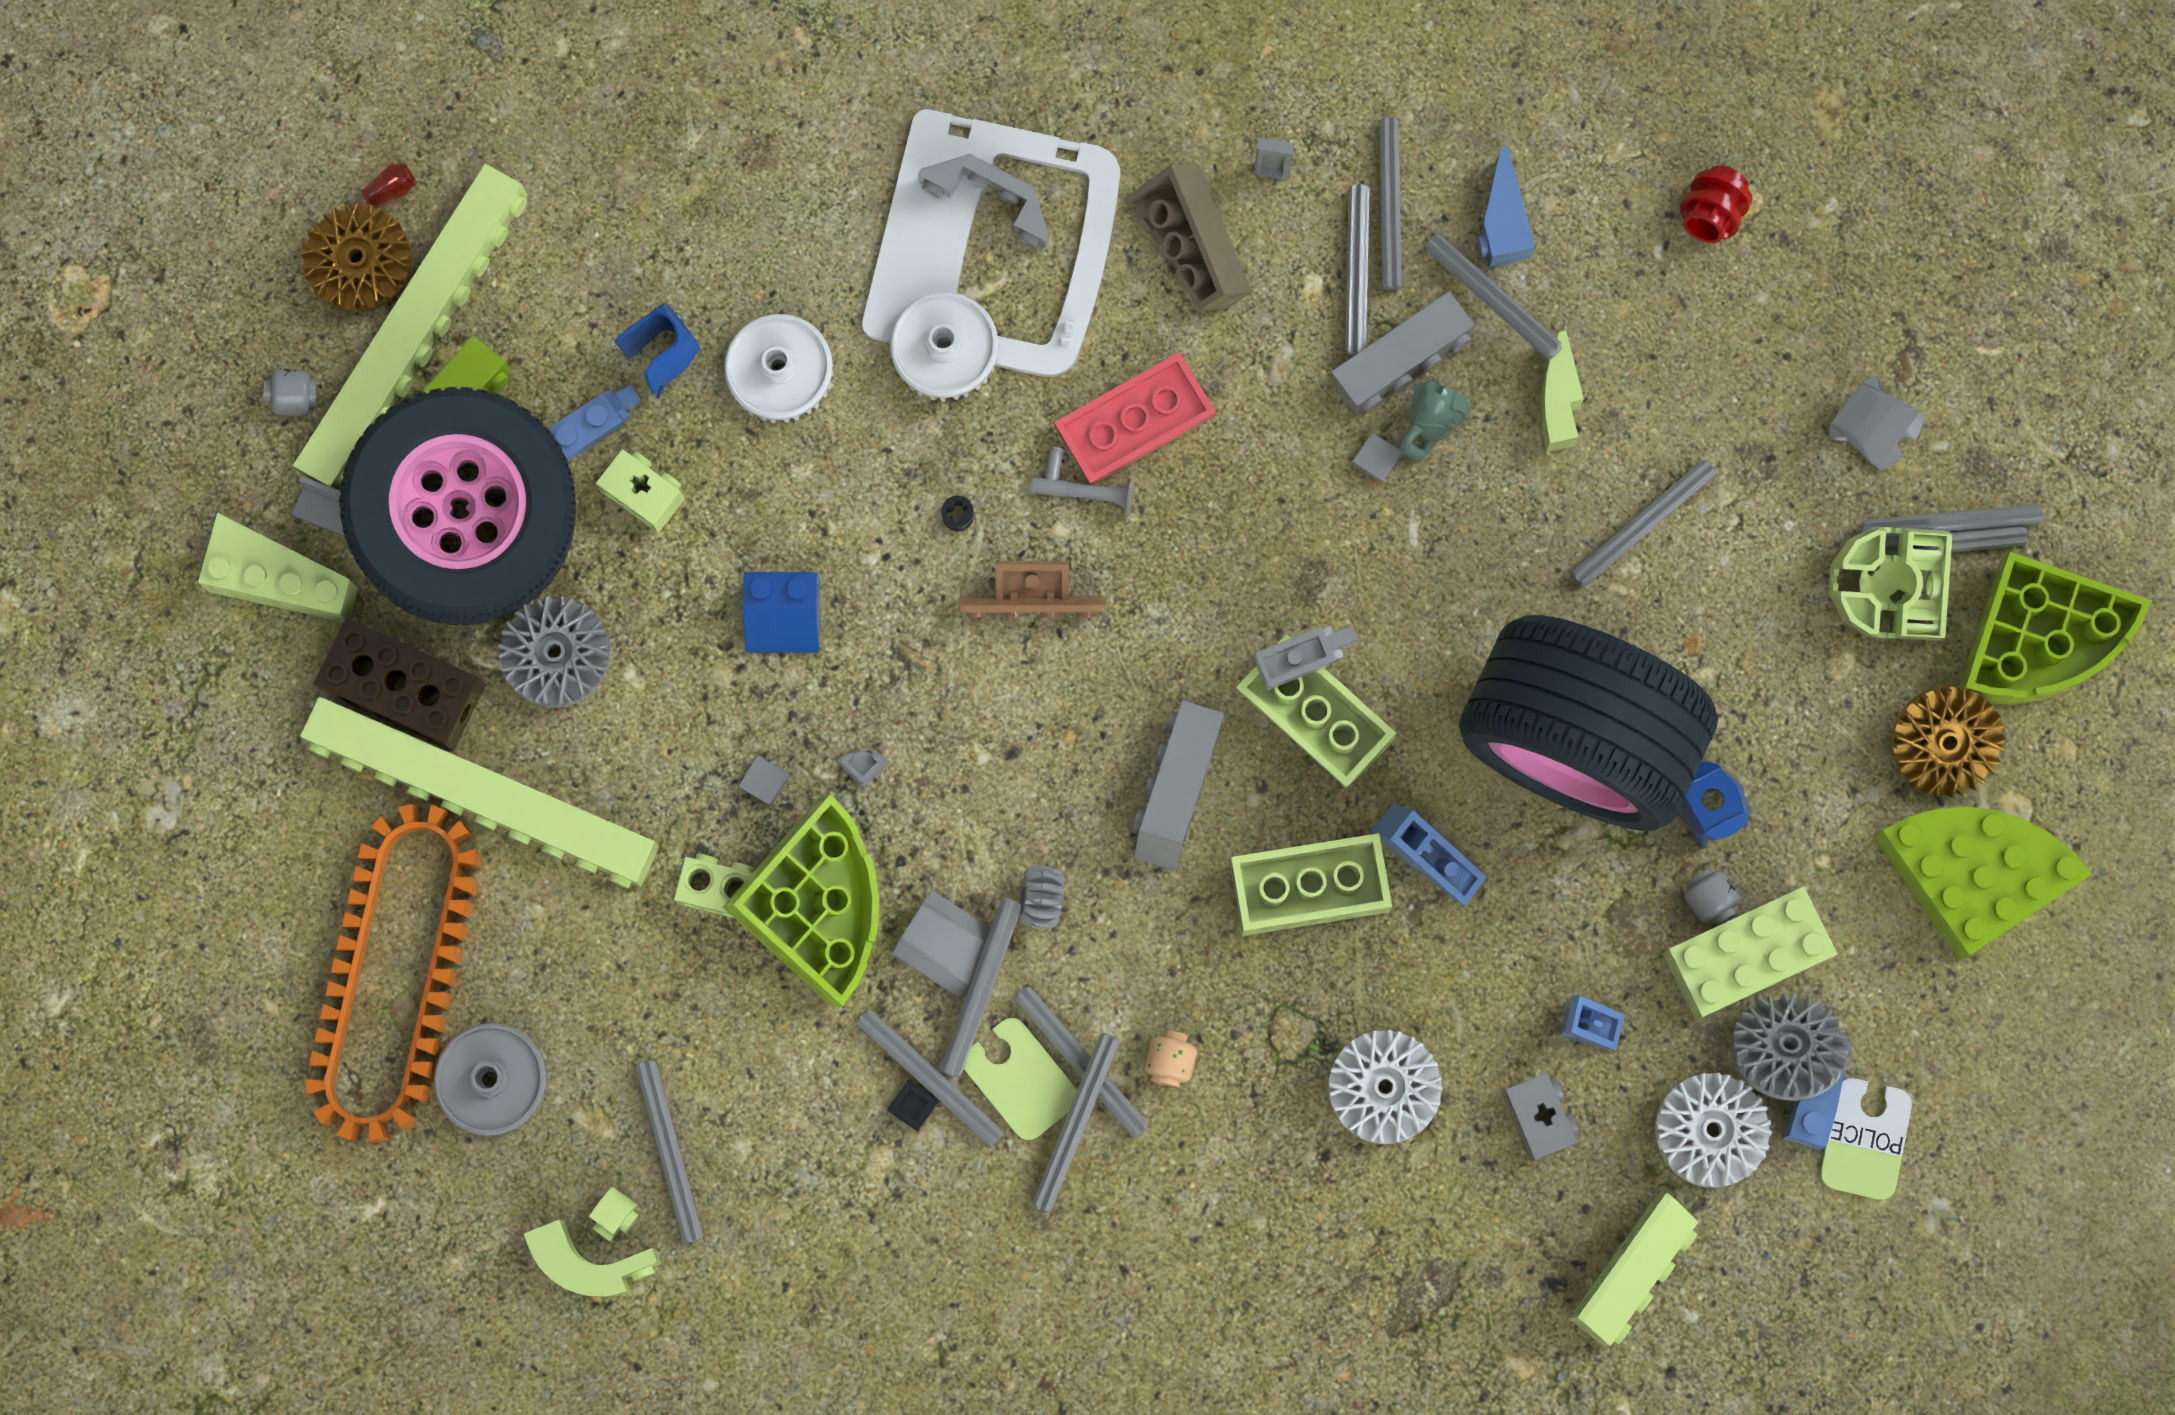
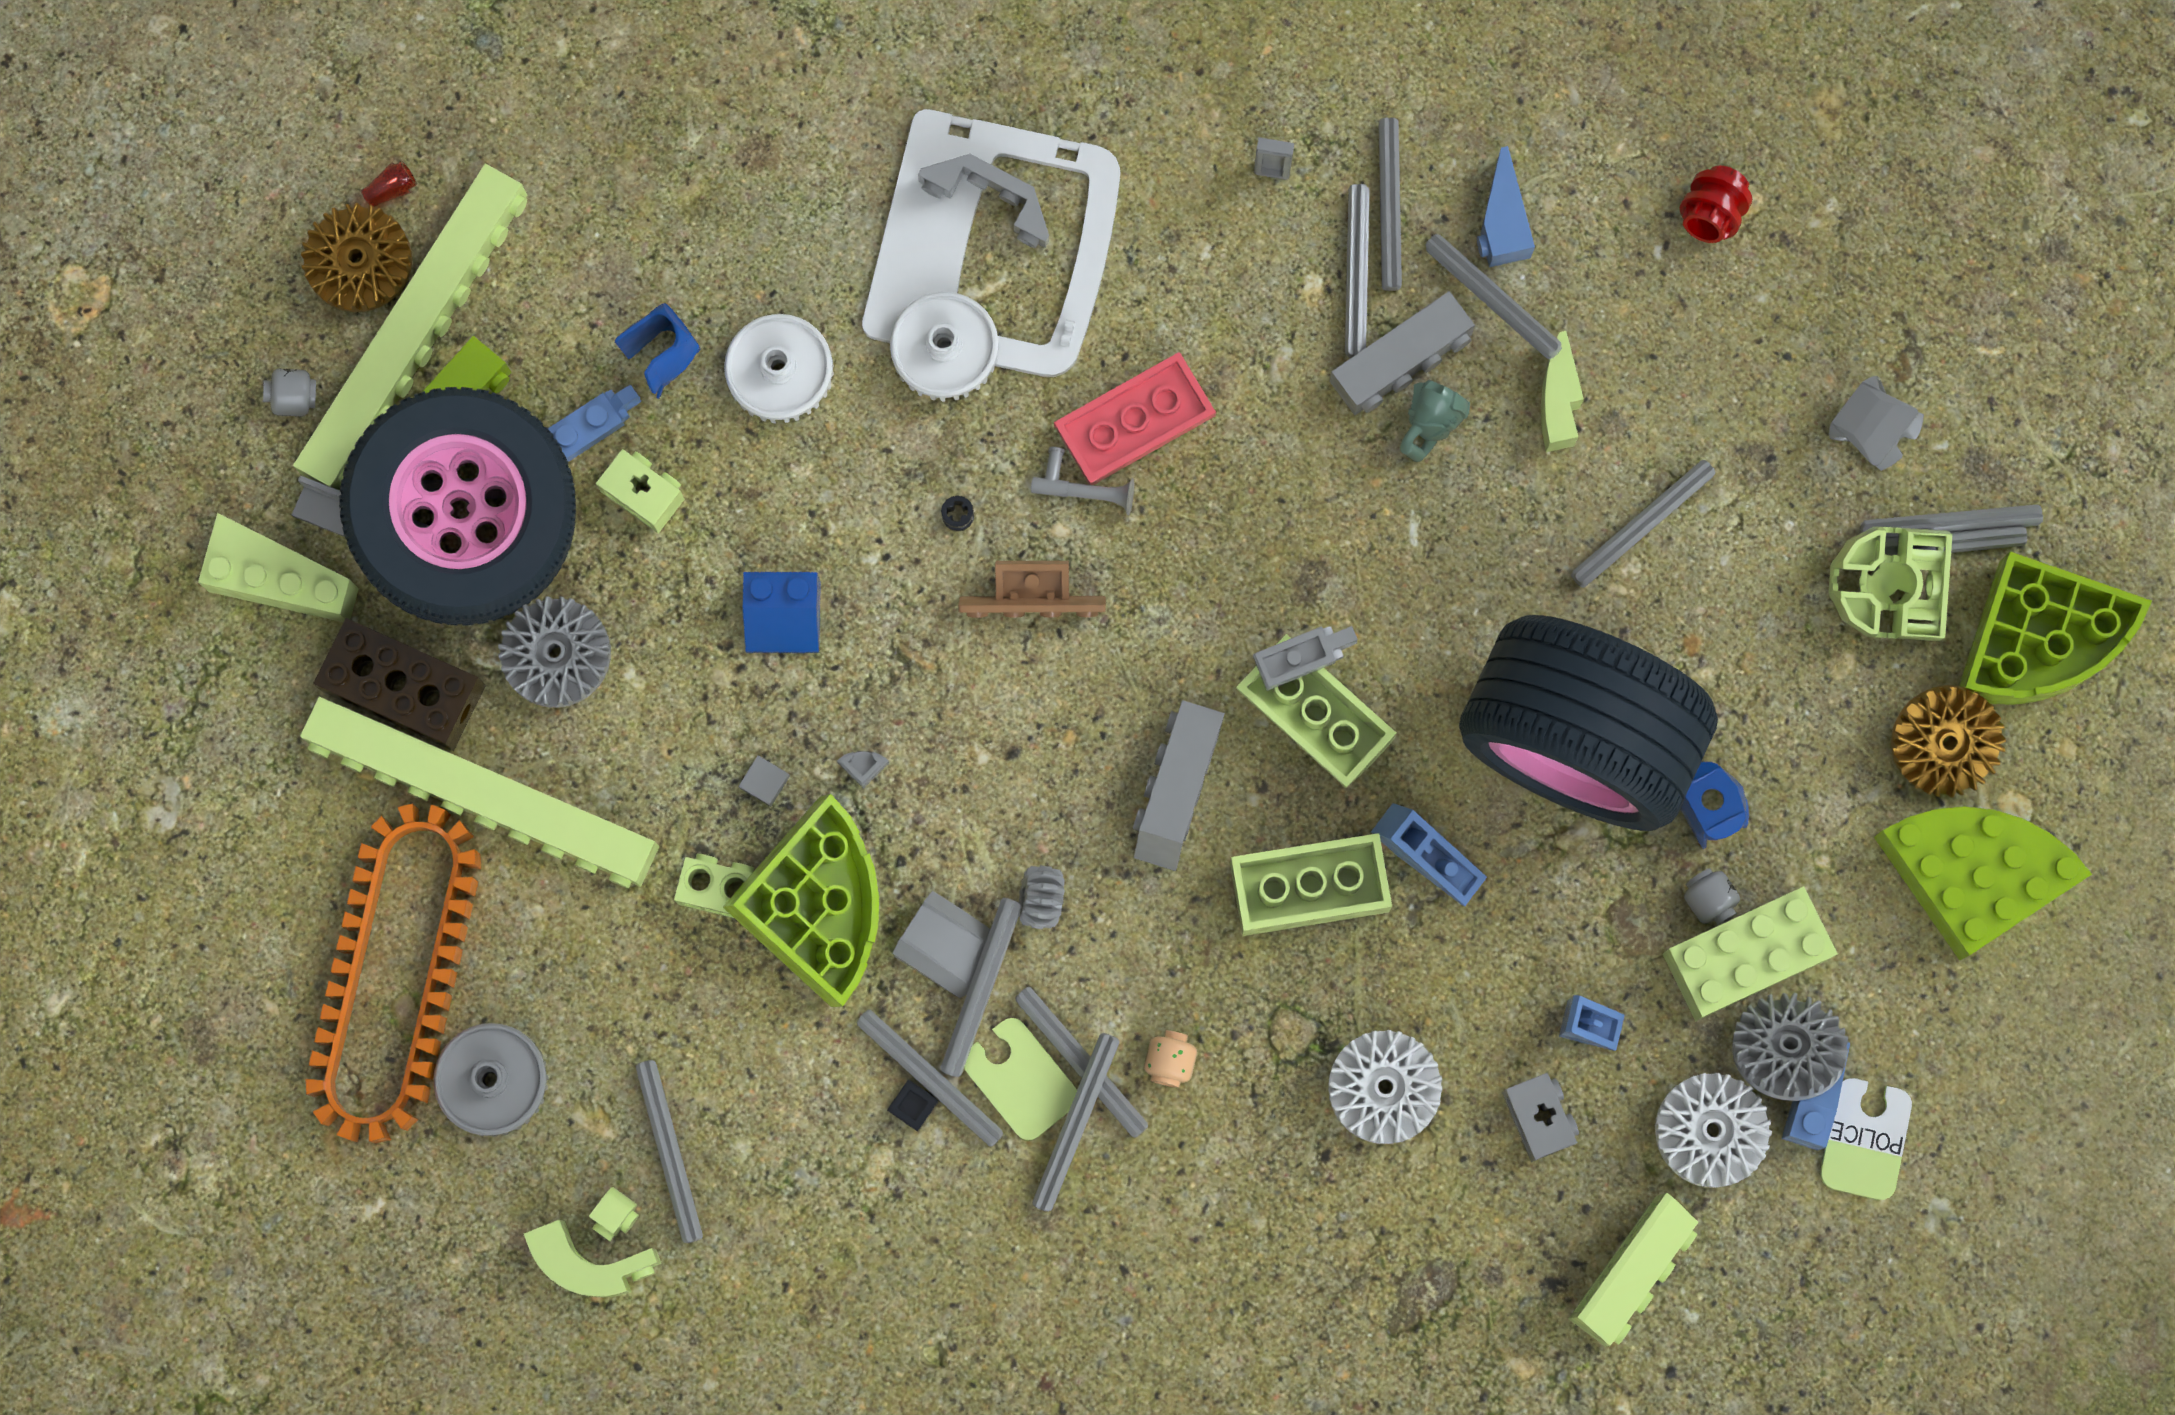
dark tan wedge [1123,164,1252,311] -> none
light grey tile [1352,432,1402,484] -> none

